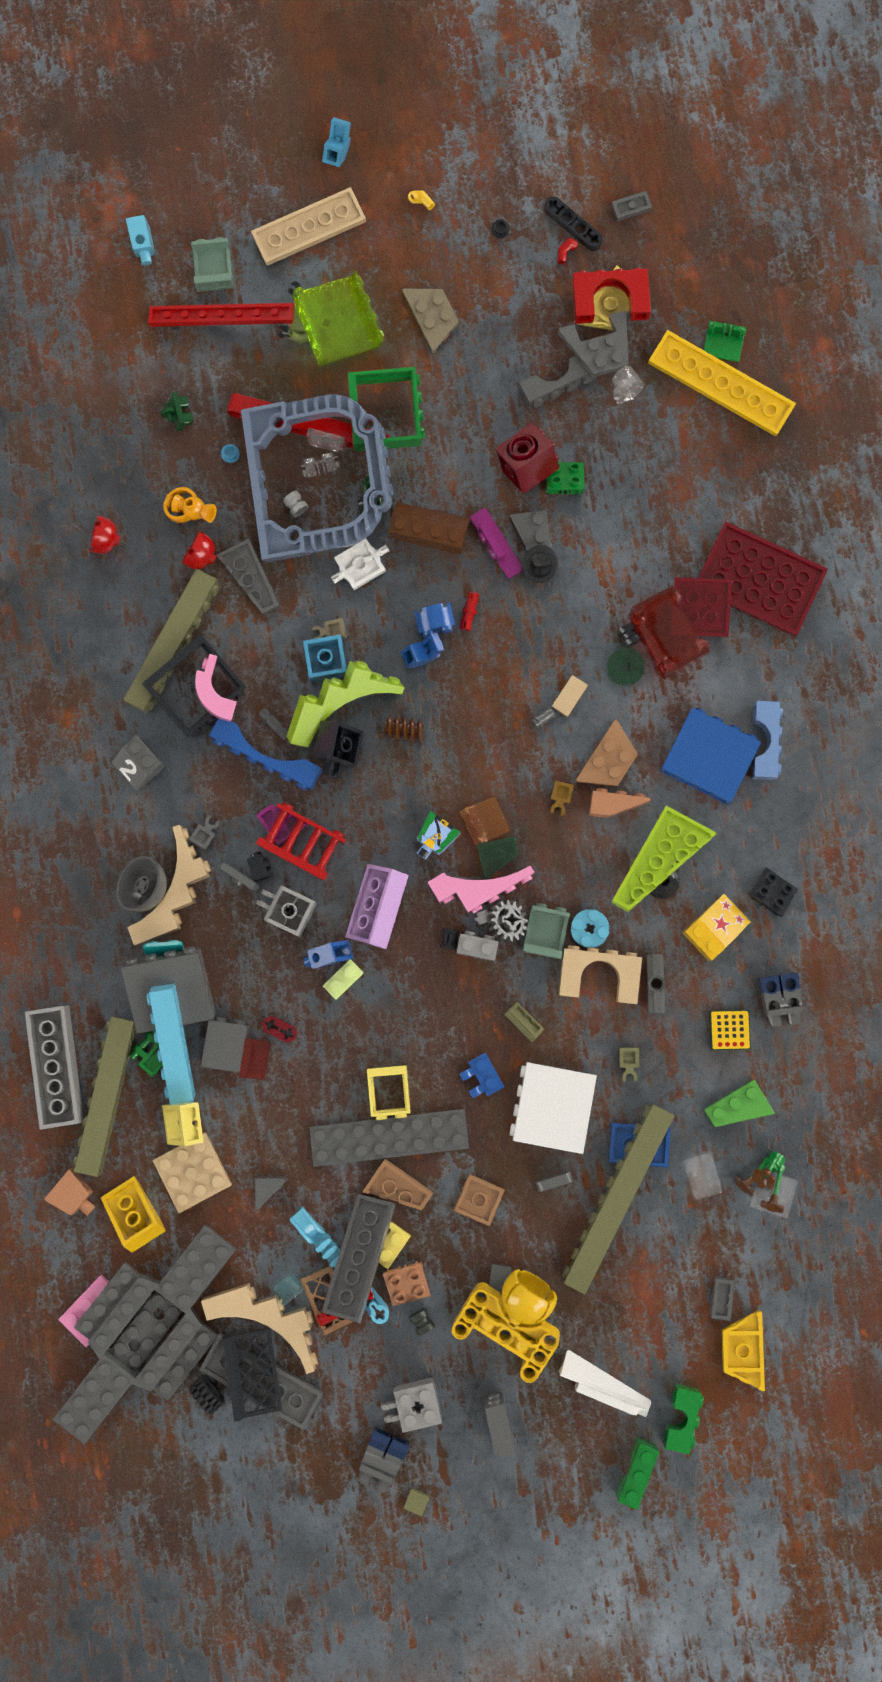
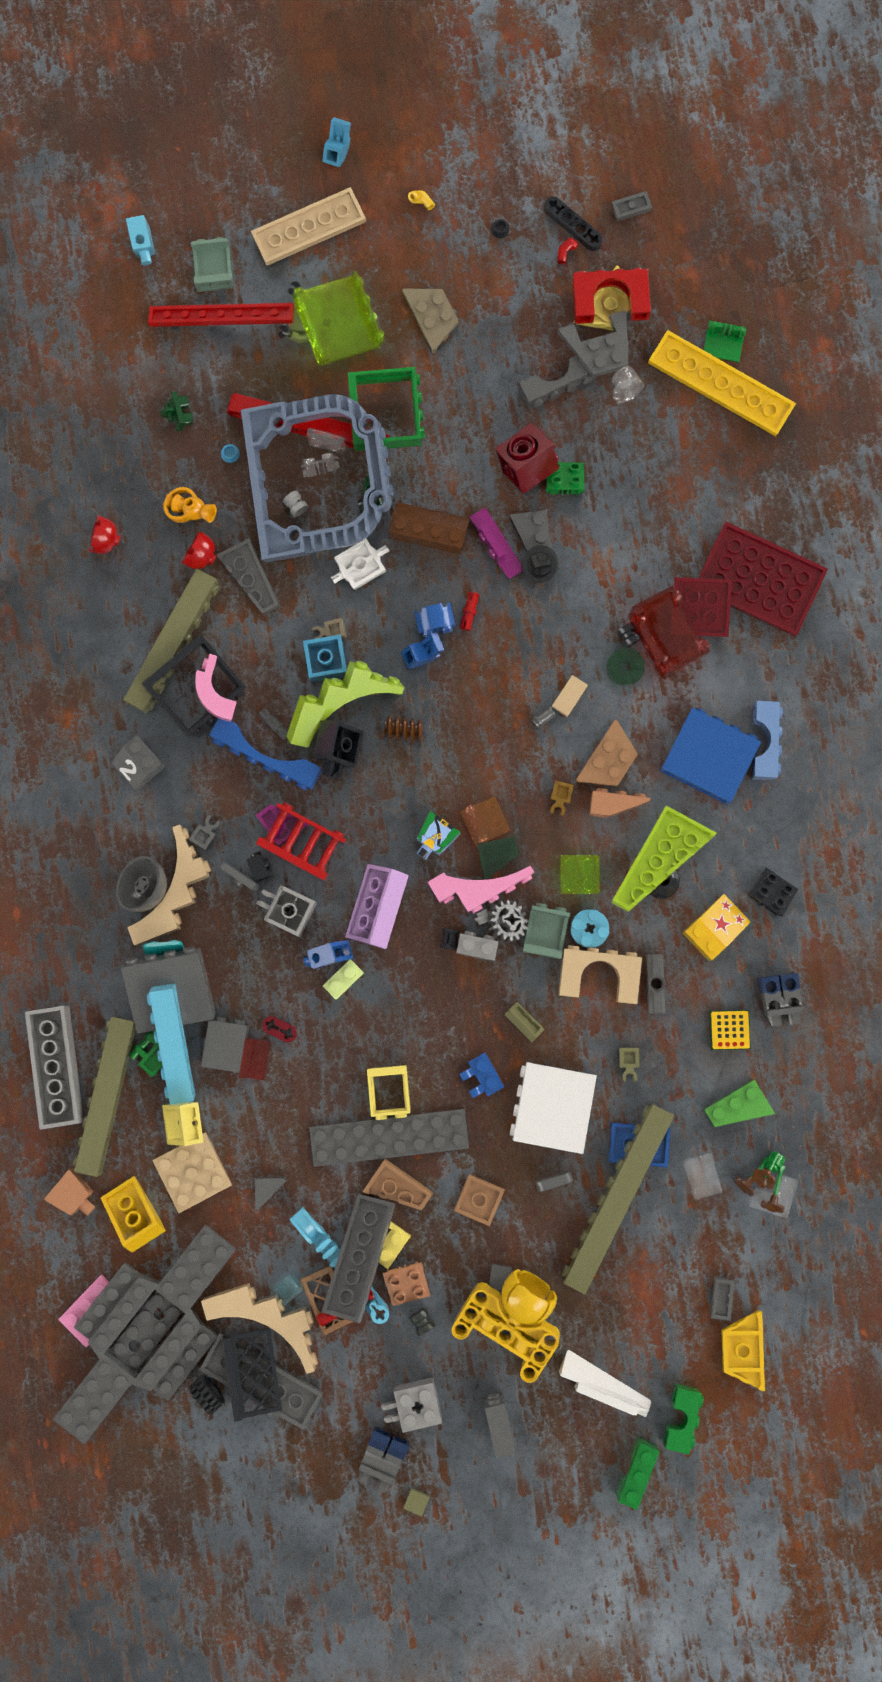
none -> clear neon green plate [560,855,600,894]

